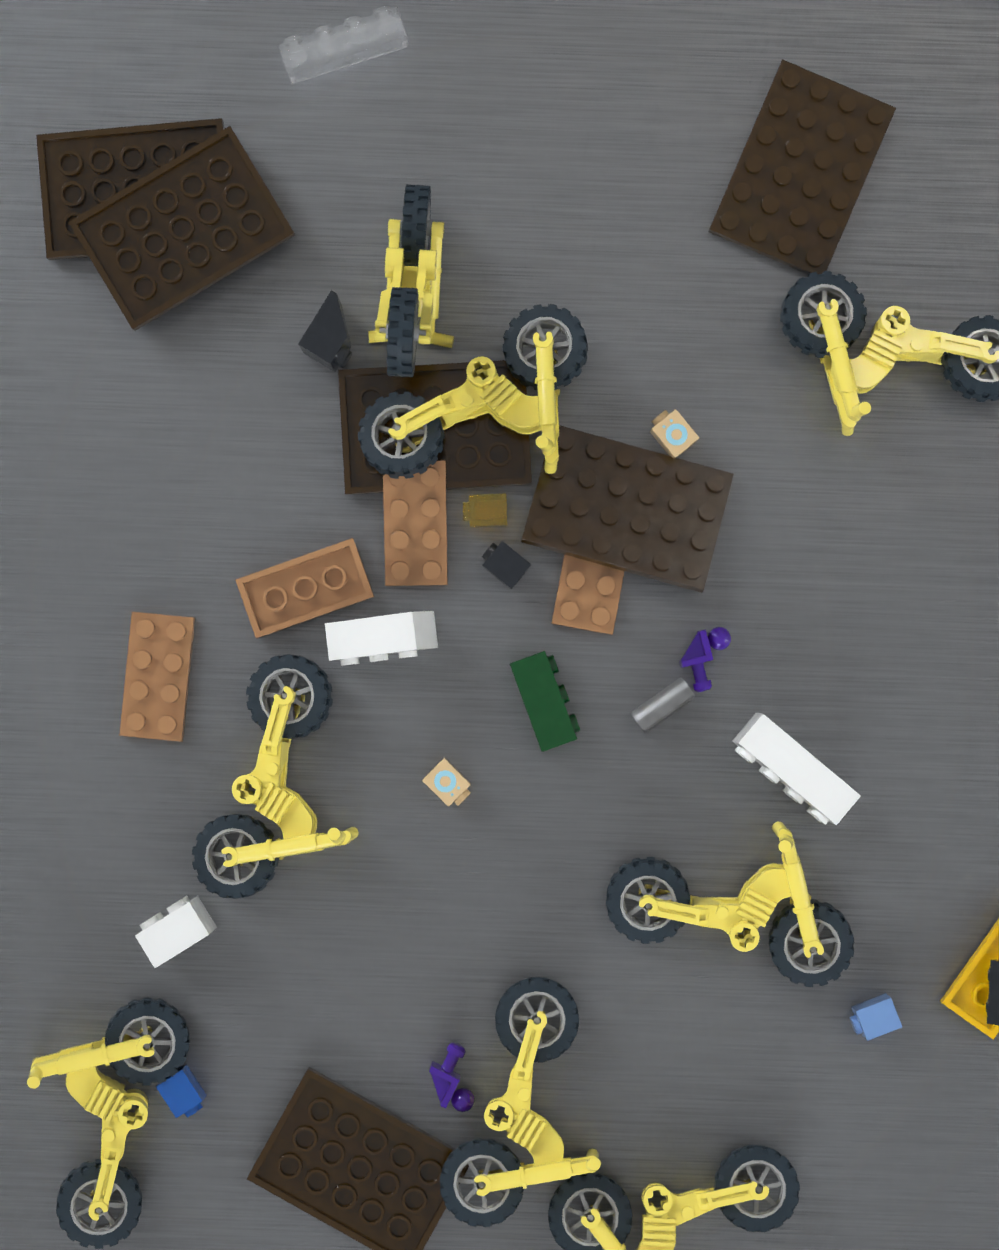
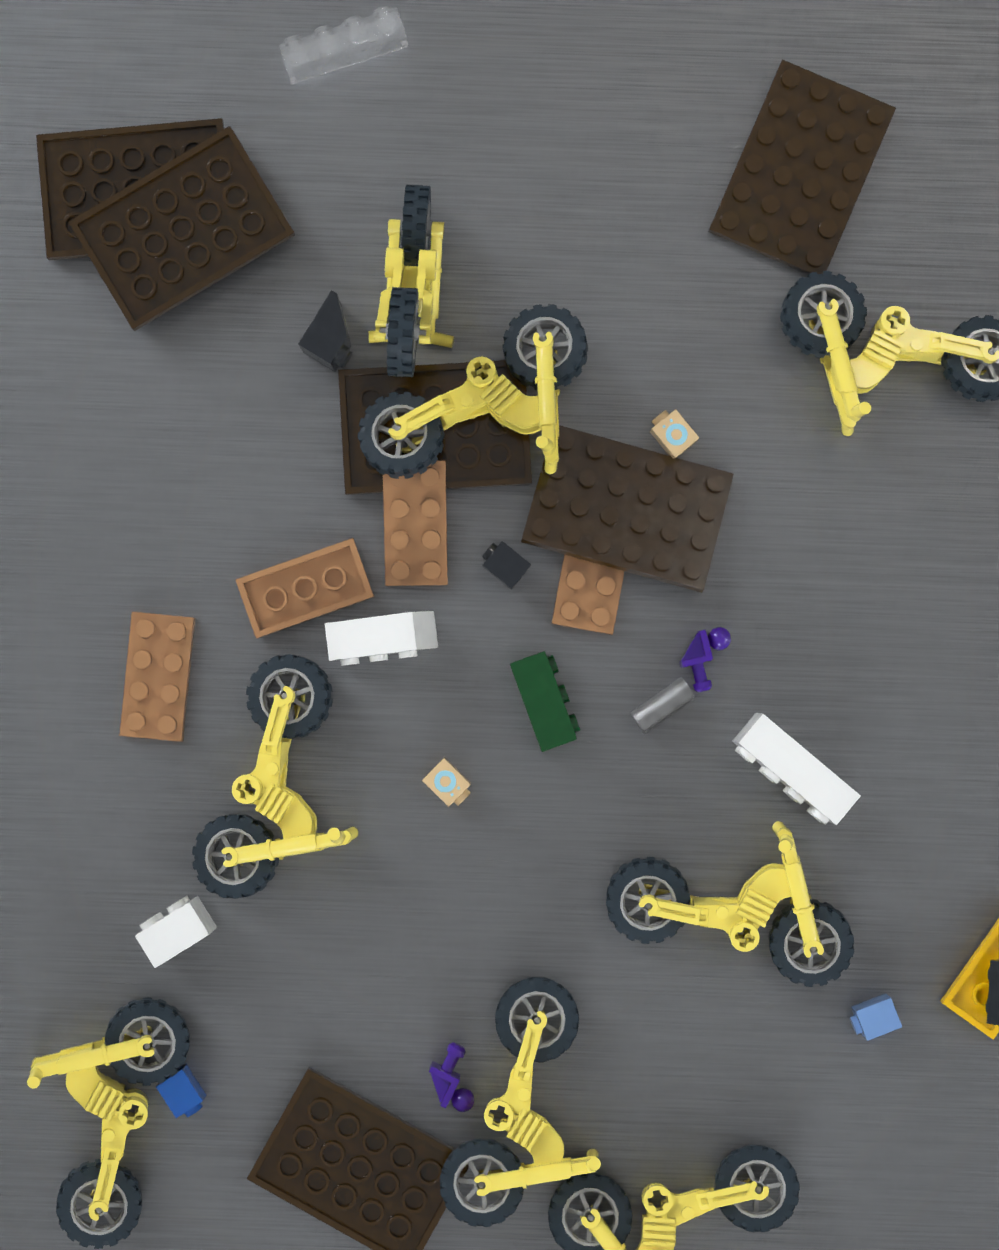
clear yellow brick [463,493,507,528] -> none

